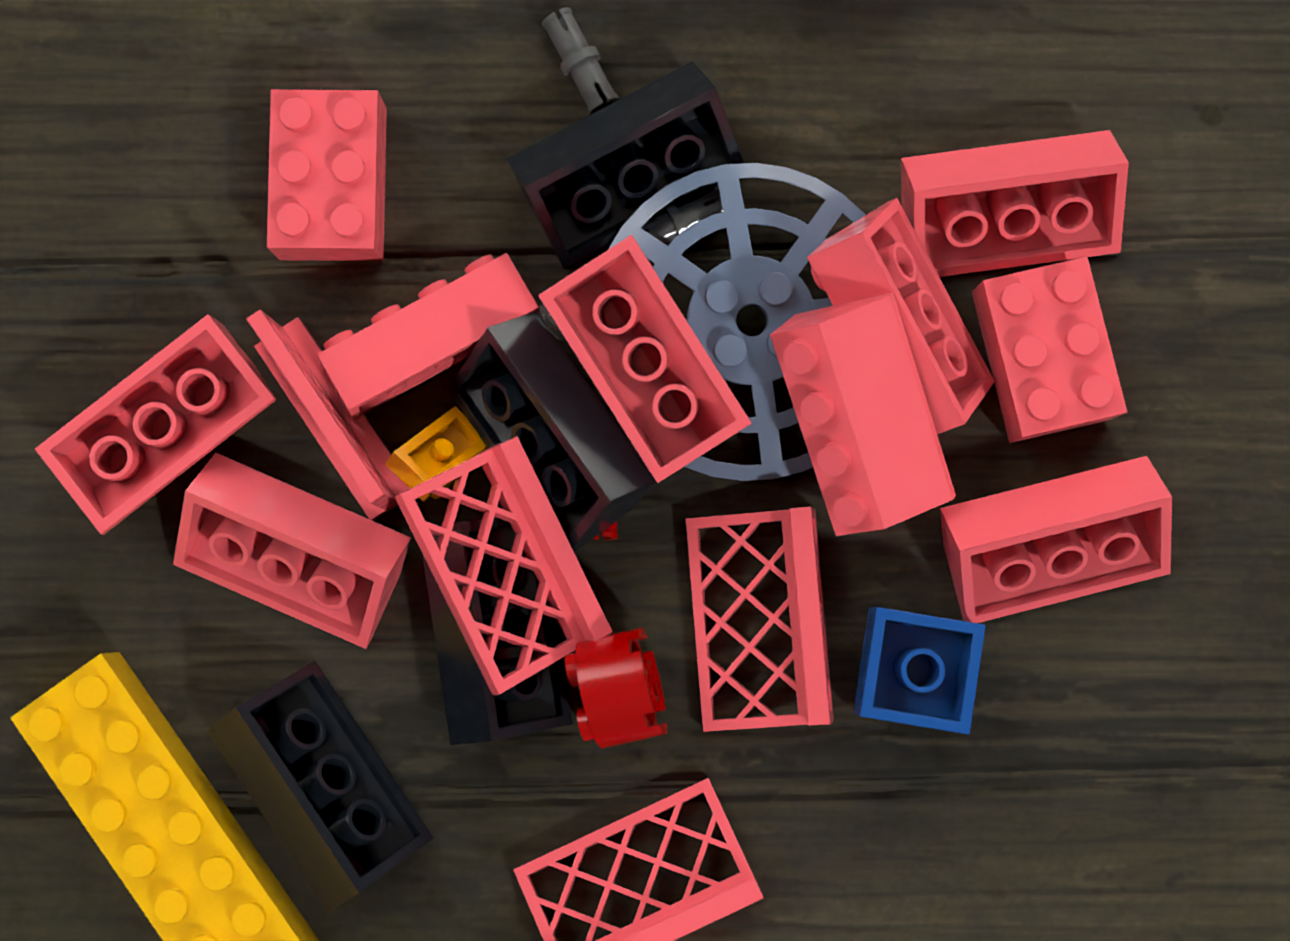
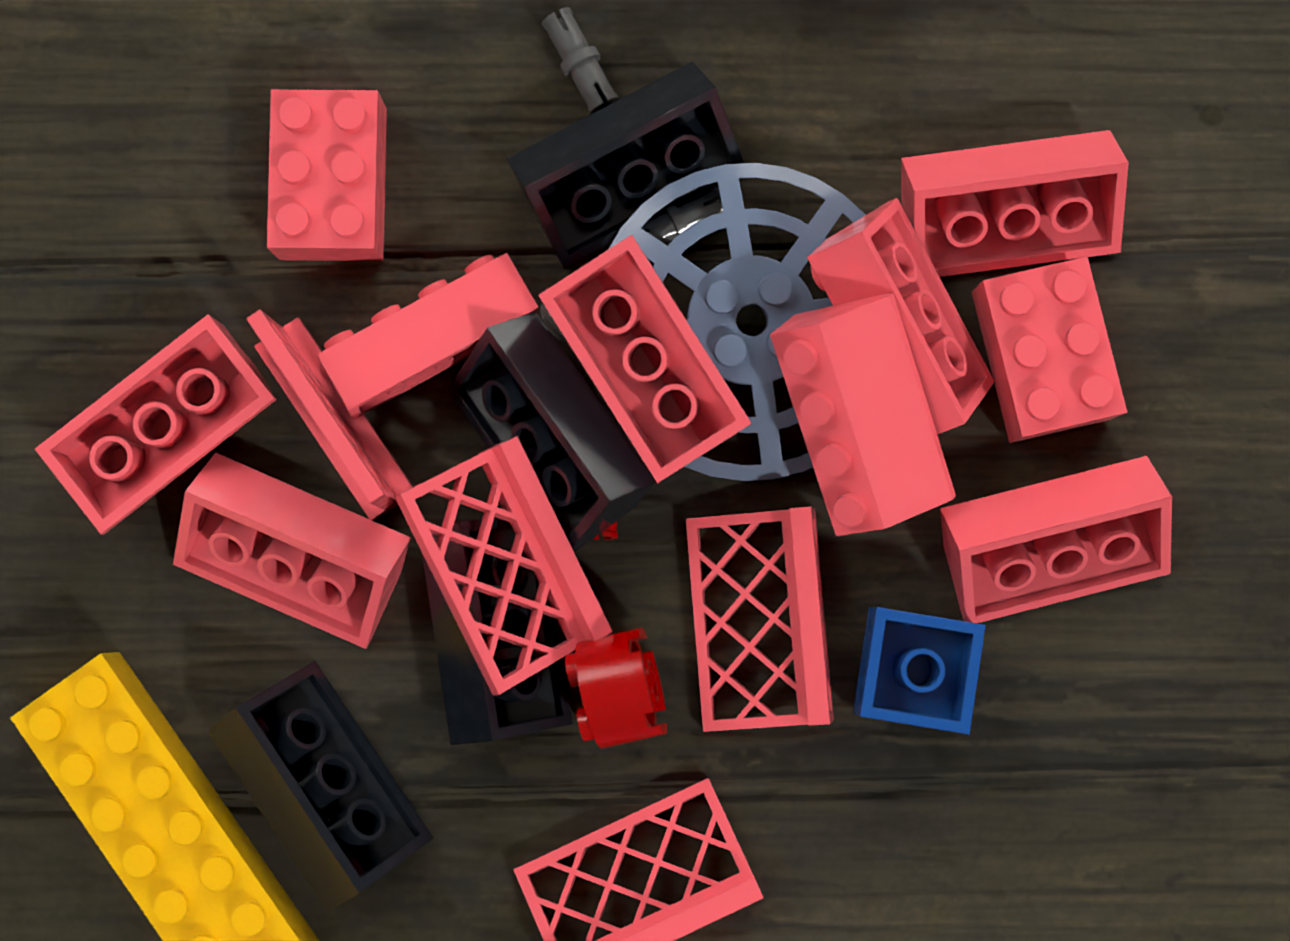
light orange slope [385,406,488,502] -> none

